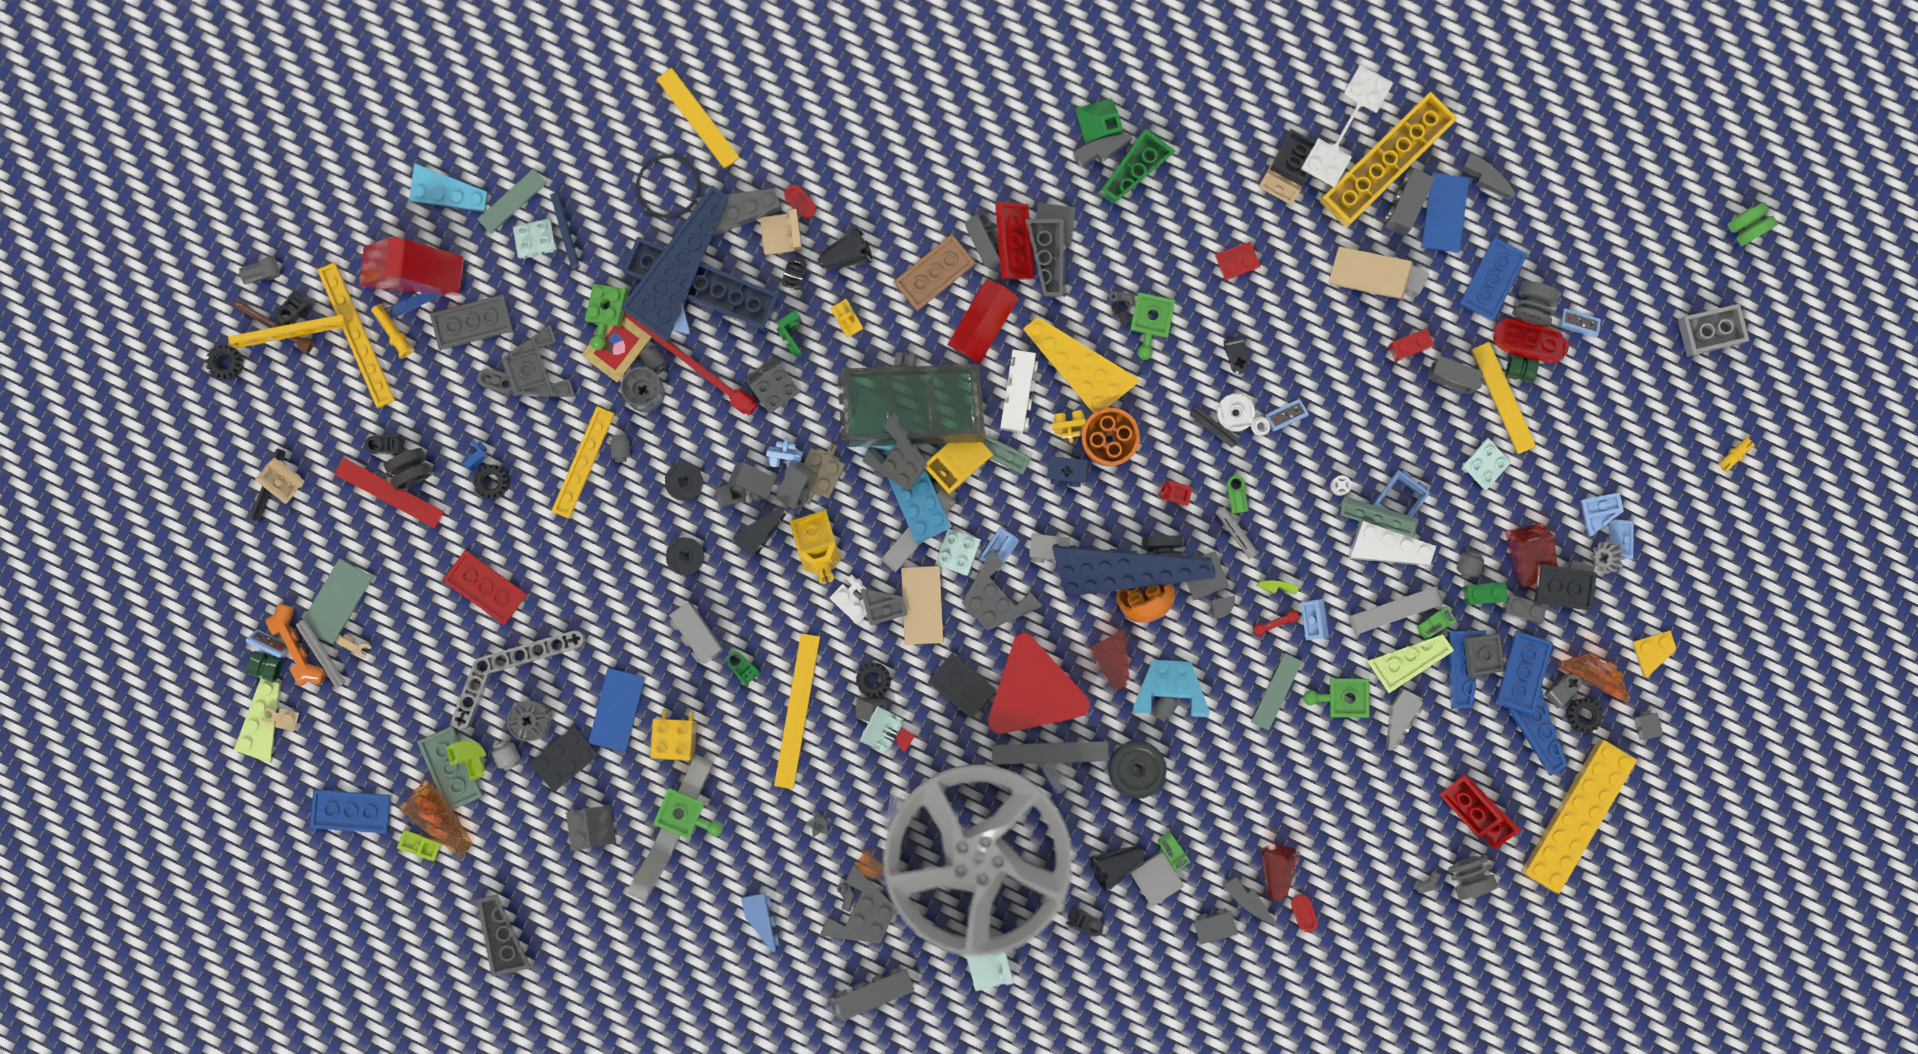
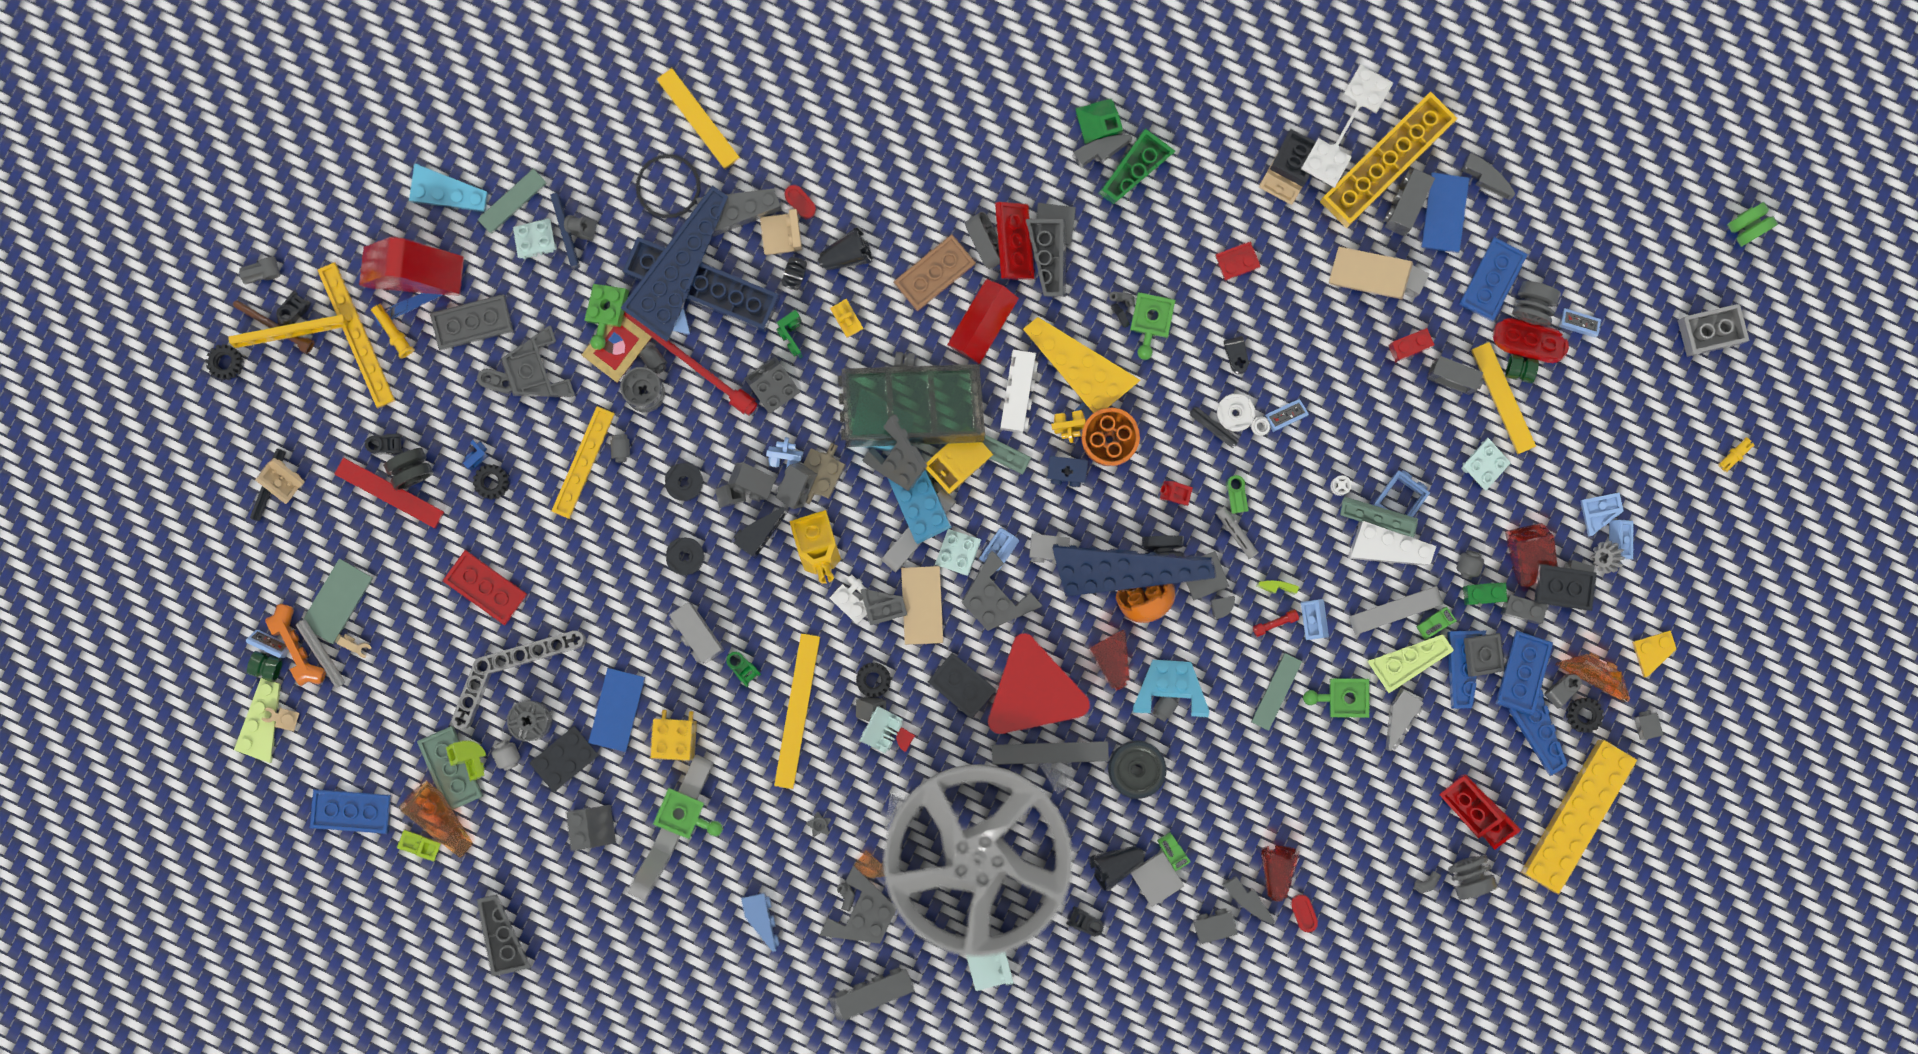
none -> dark grey piece [564,215,597,241]

